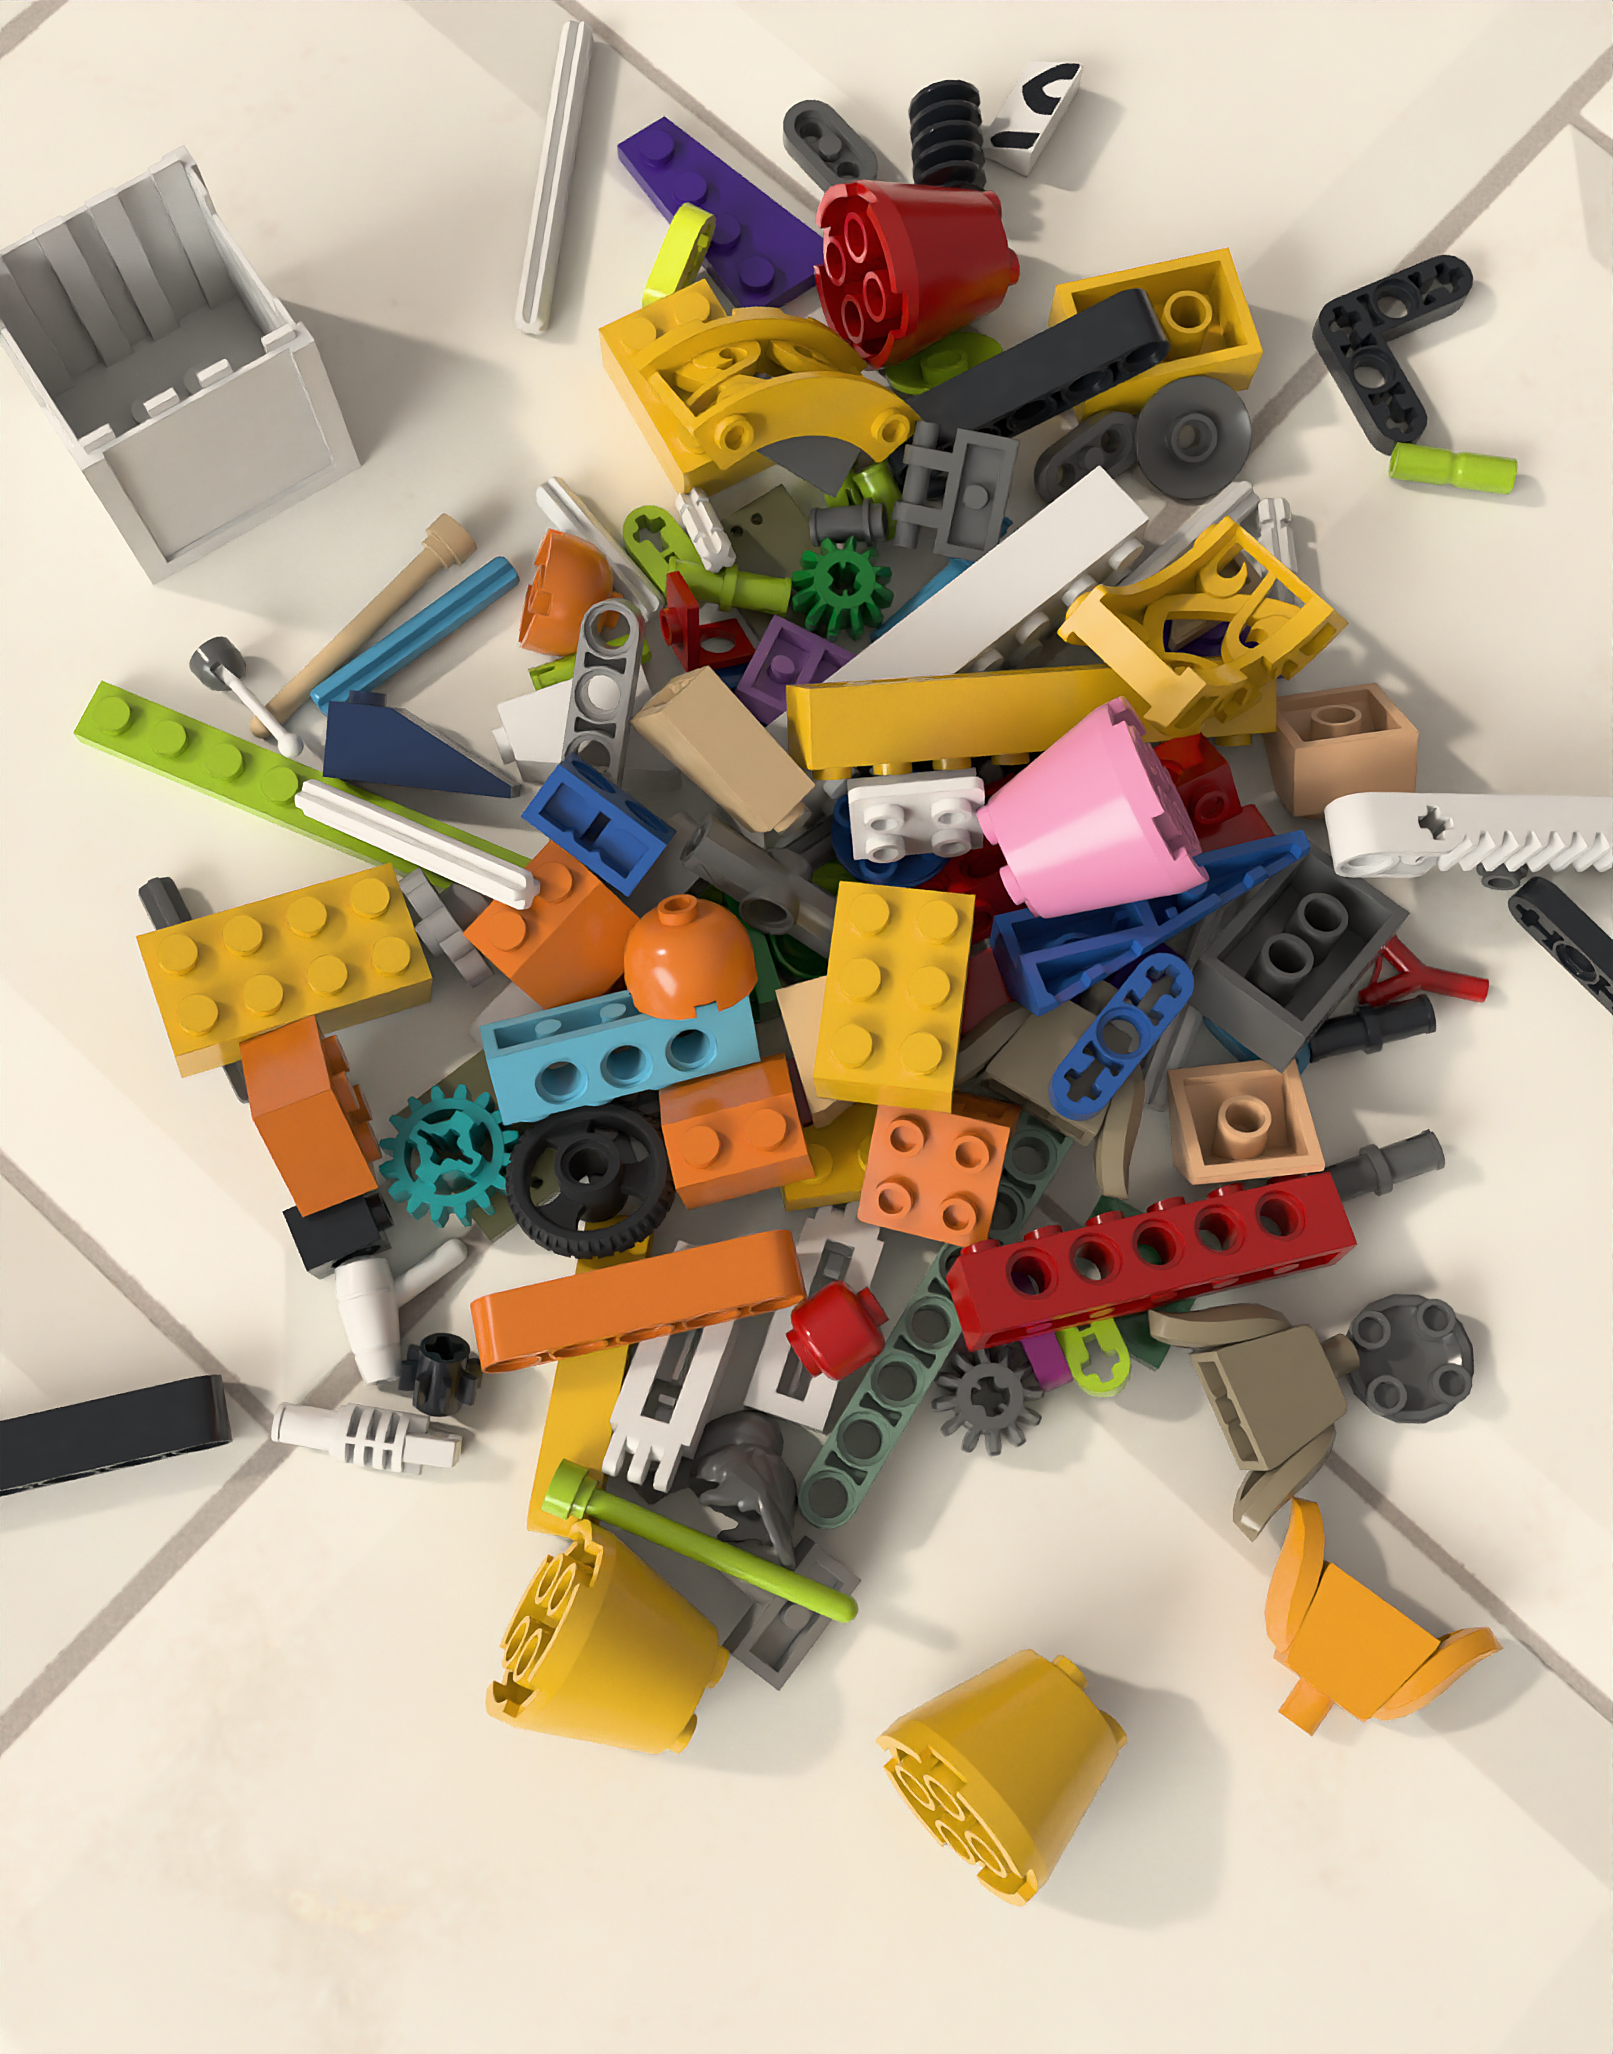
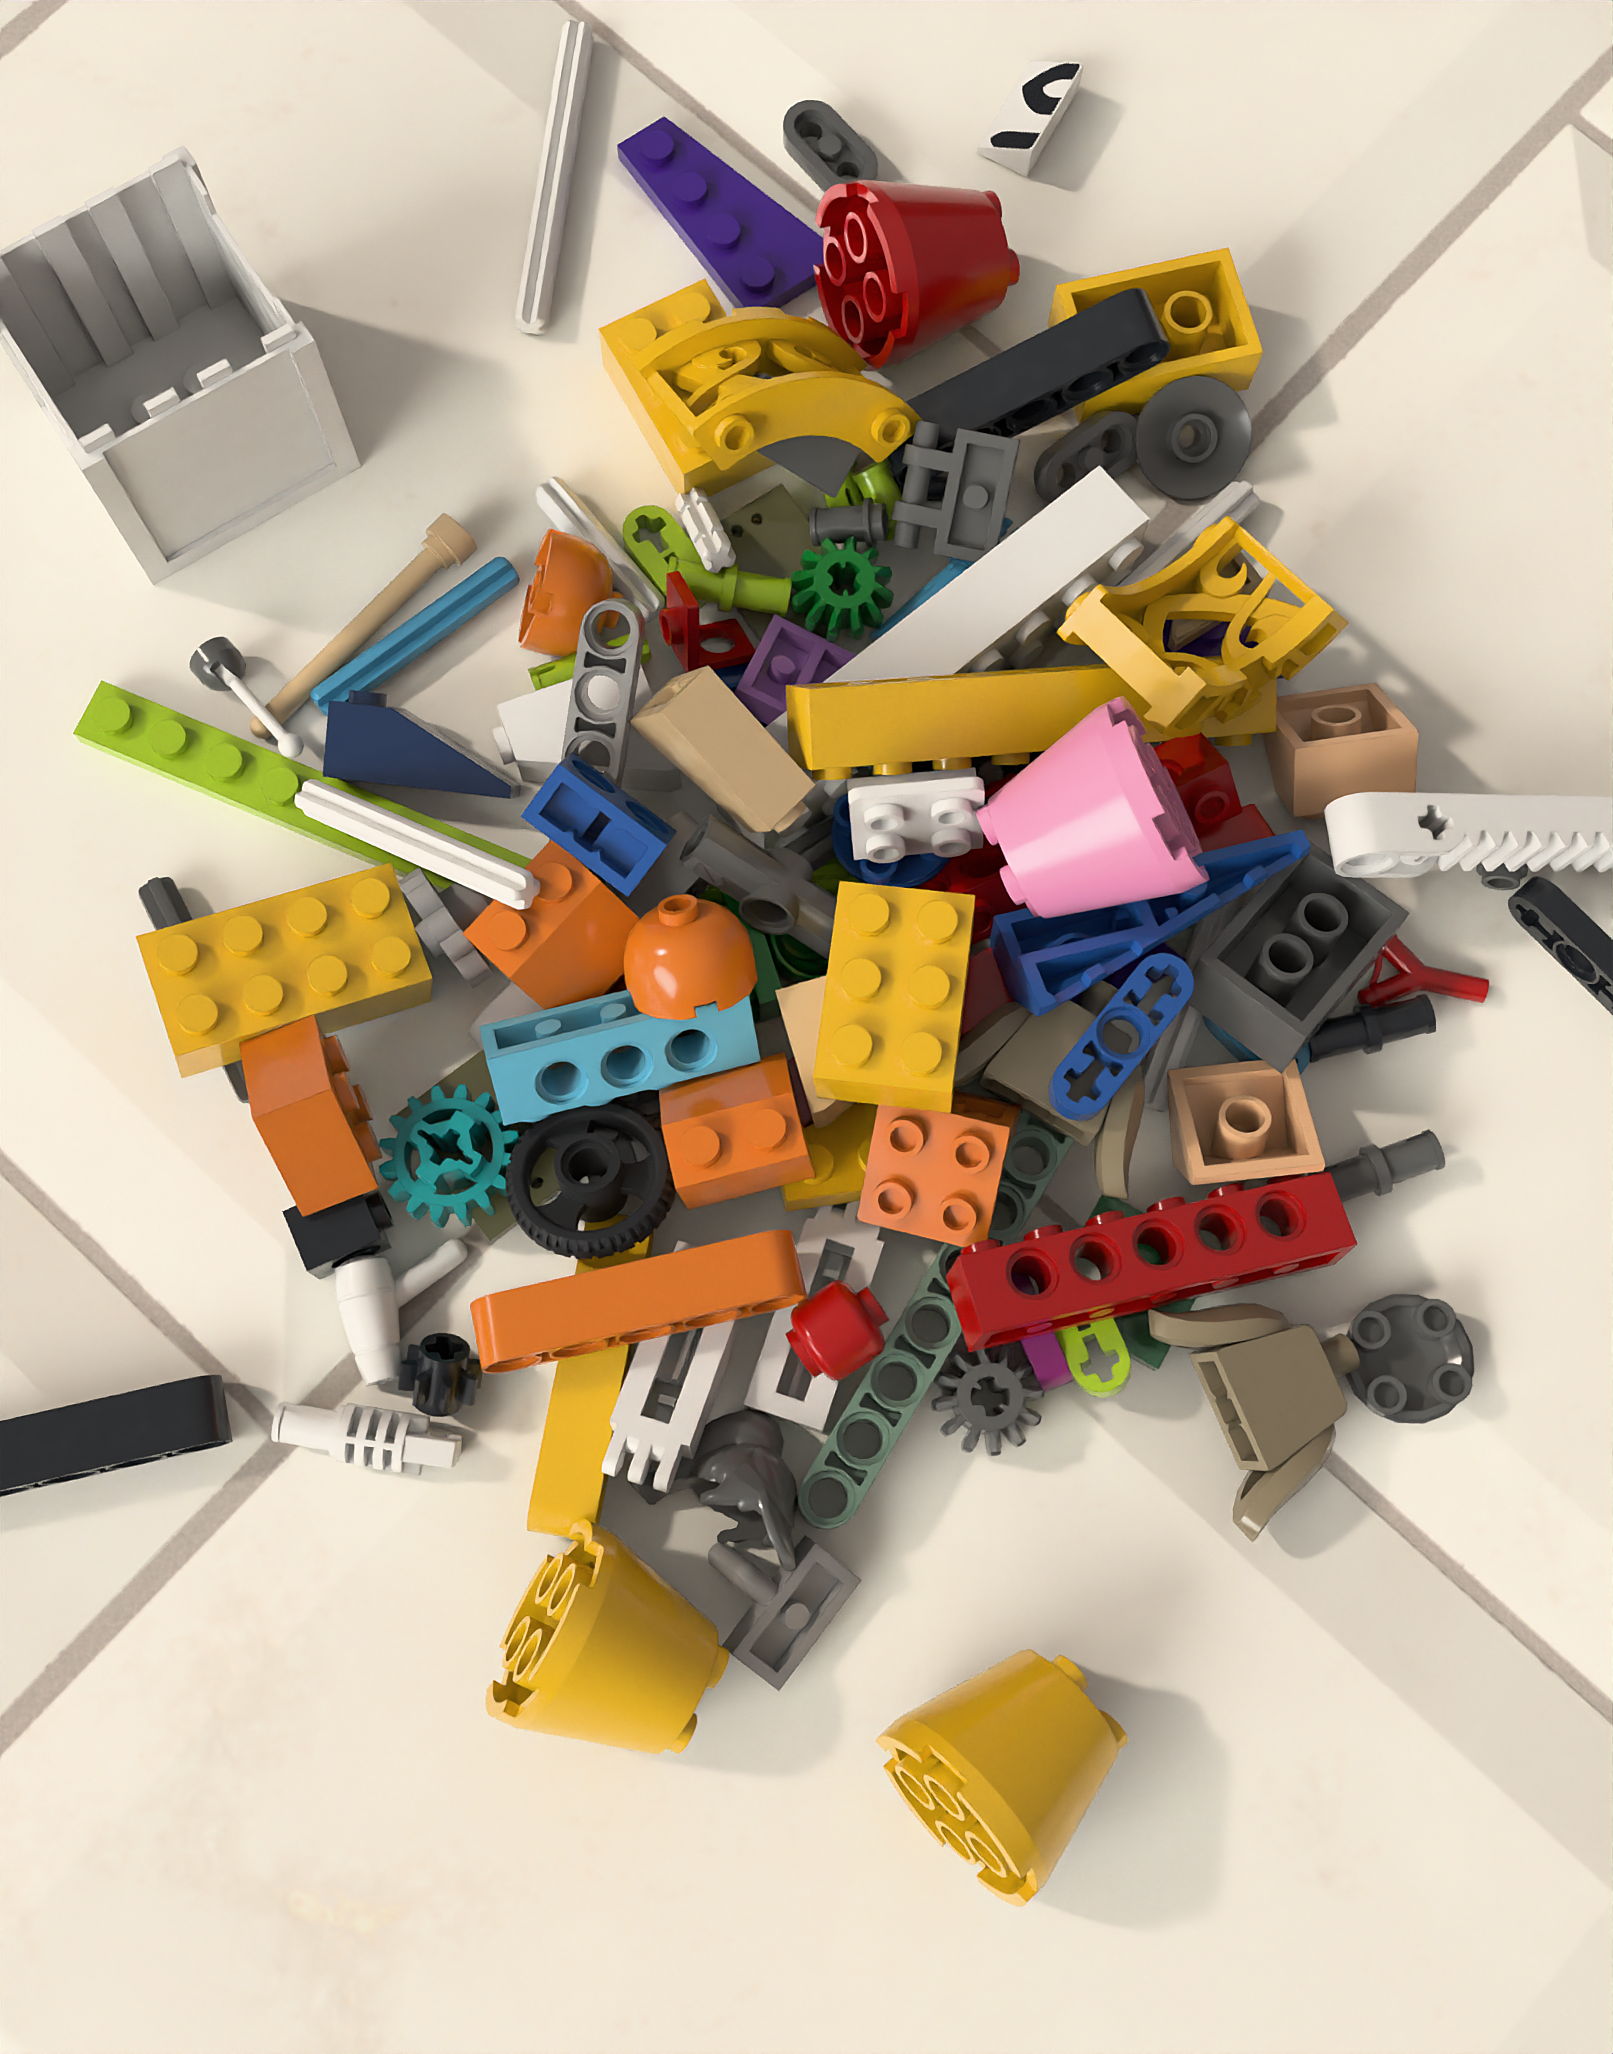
lime piece [541,1458,858,1623] -> none
neon yellow beam [642,202,716,308] -> none
lime dish [885,332,1003,395] -> none
black piece [908,80,987,192] -> none
white axle [1254,497,1301,606] -> none
light orange torso [1264,1496,1504,1736] -> none
black beam [1312,254,1473,456] -> none
lime piece [1389,442,1517,495] -> none

